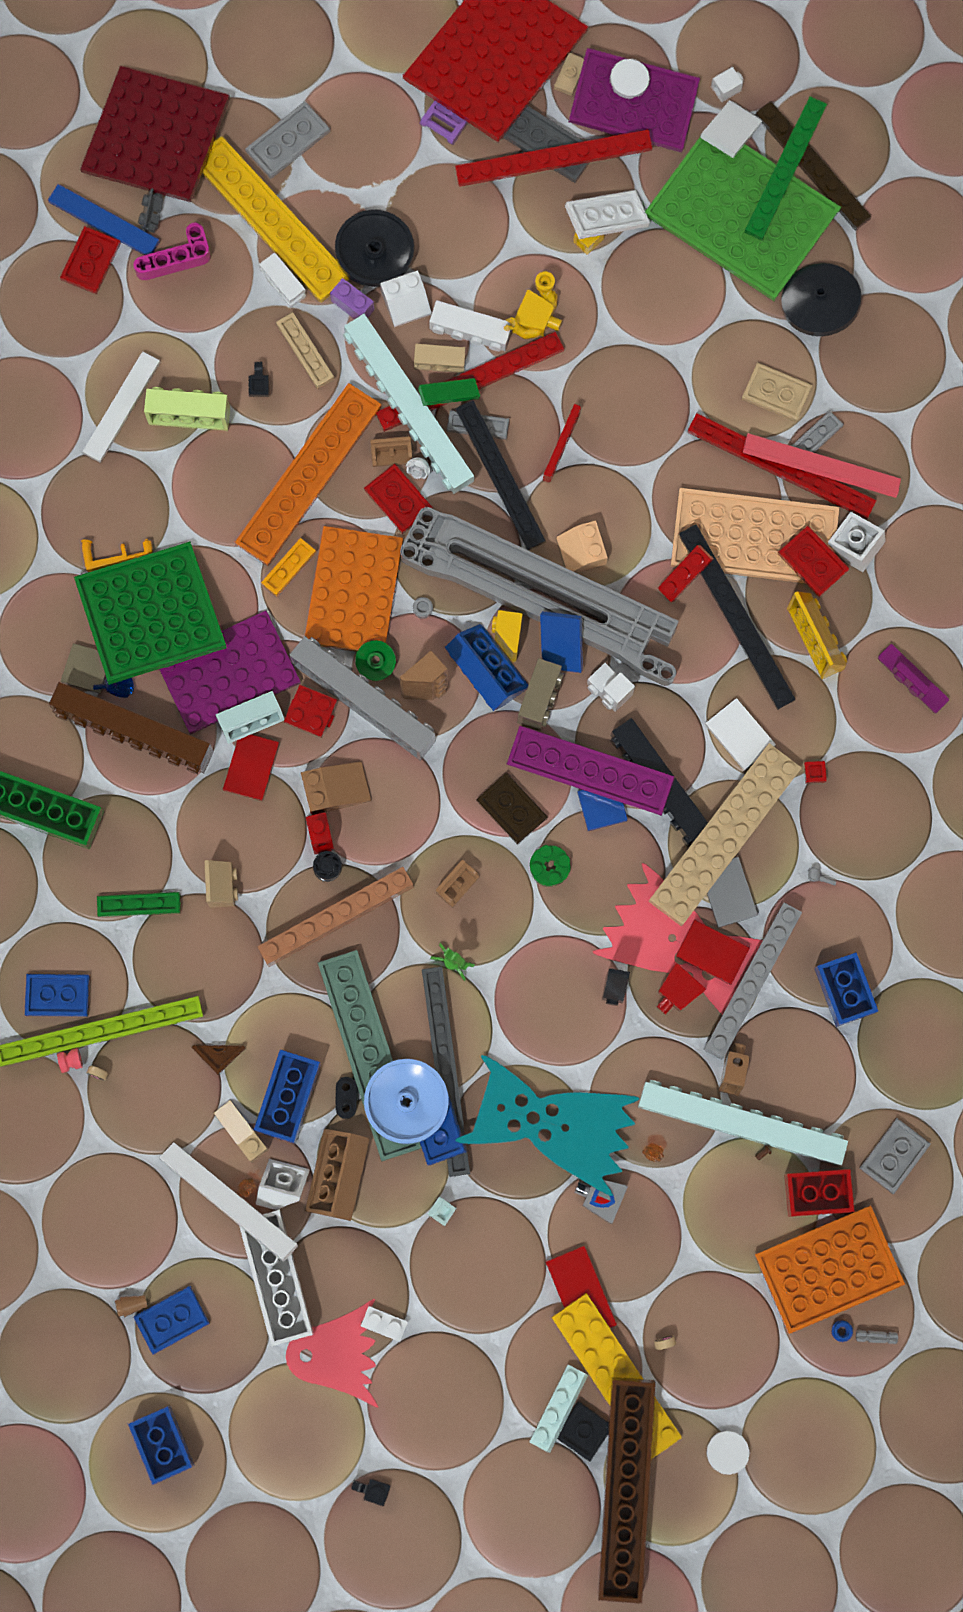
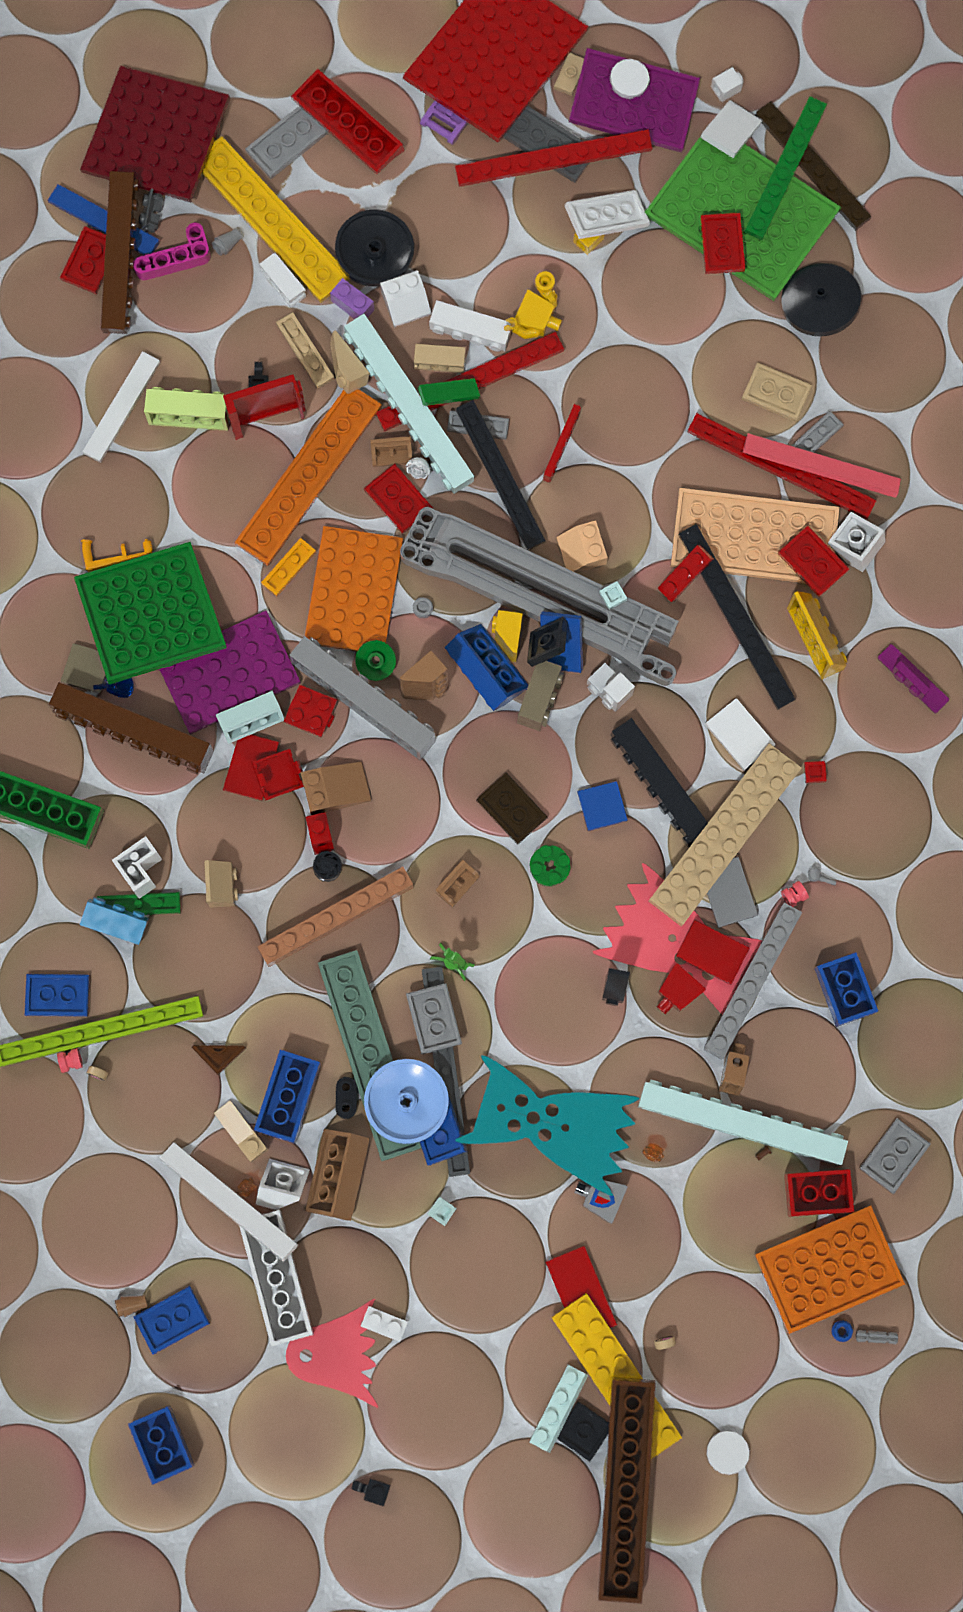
magenta plate [507,726,675,816] -> none
none -> dark azure brick [80,897,149,945]
none -> reddish brown brick [101,171,139,334]
none -> white brick [112,836,162,899]
none -> light grey cone [212,229,242,256]
none -> red panel [223,374,306,440]
none -> red piece [251,749,304,801]
none -> red arch [291,68,404,174]
none -> tan slope [330,330,369,394]
none -> light grey tile [406,983,462,1055]
none -> black plate [527,617,568,667]
none -> light aqua plate [599,581,627,610]
none -> red plate [700,213,745,274]
none -> coral wheel [780,881,809,907]

